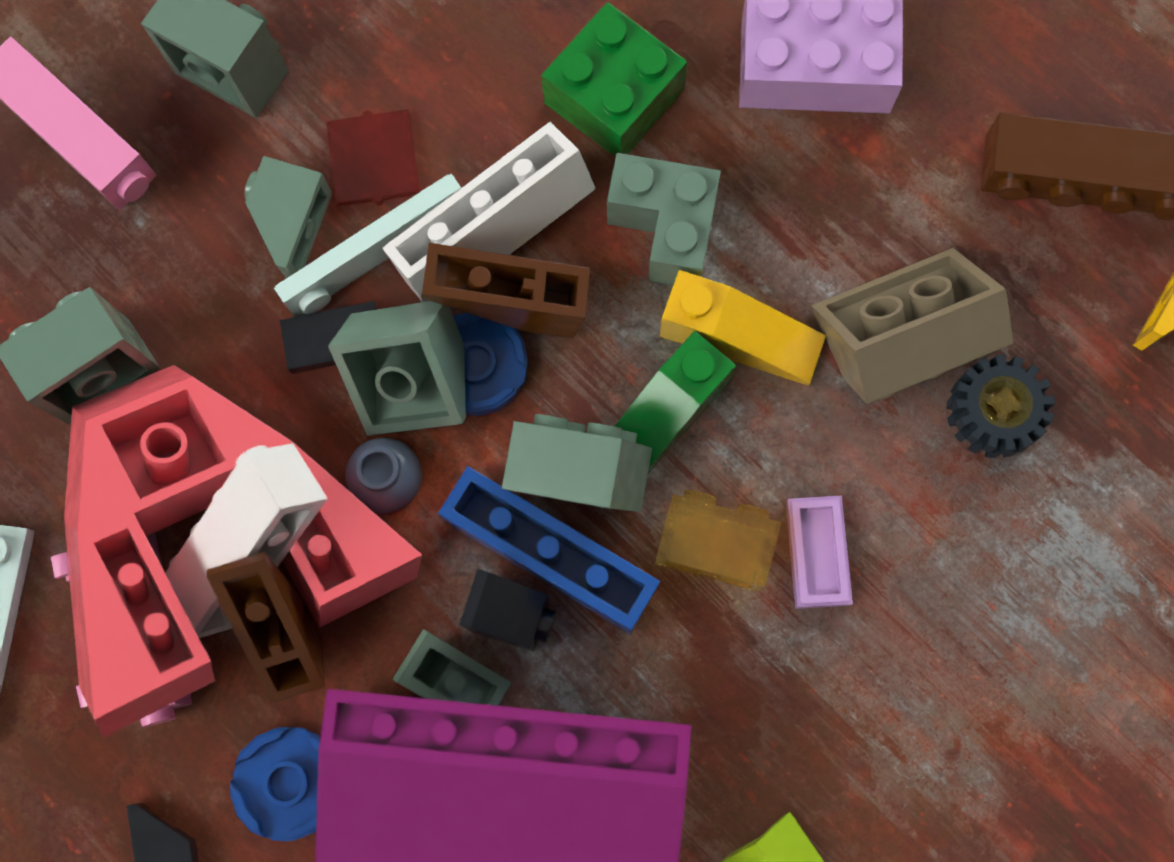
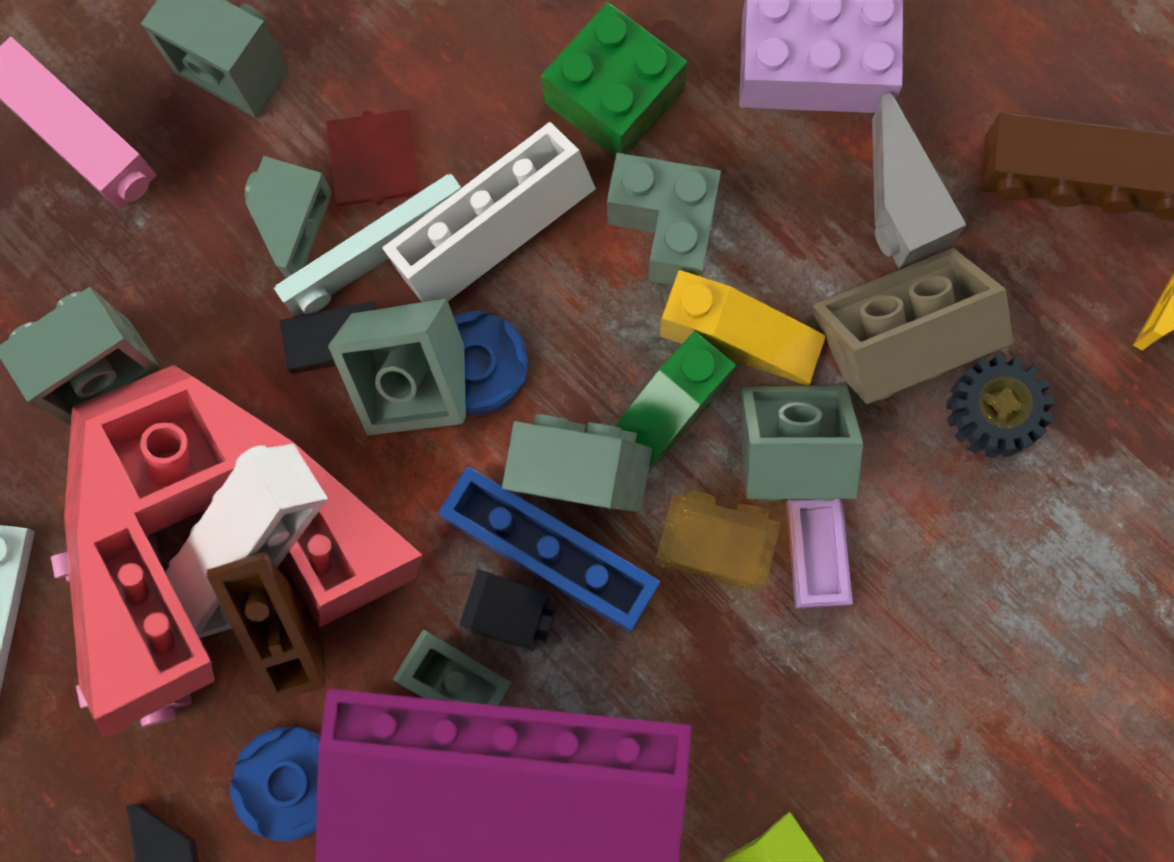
sand blue piece [345,437,422,514] -> none
reddish brown slope [421,243,590,339] -> none
none -> sand green slope [741,386,863,501]
none -> light grey slope [872,92,967,269]

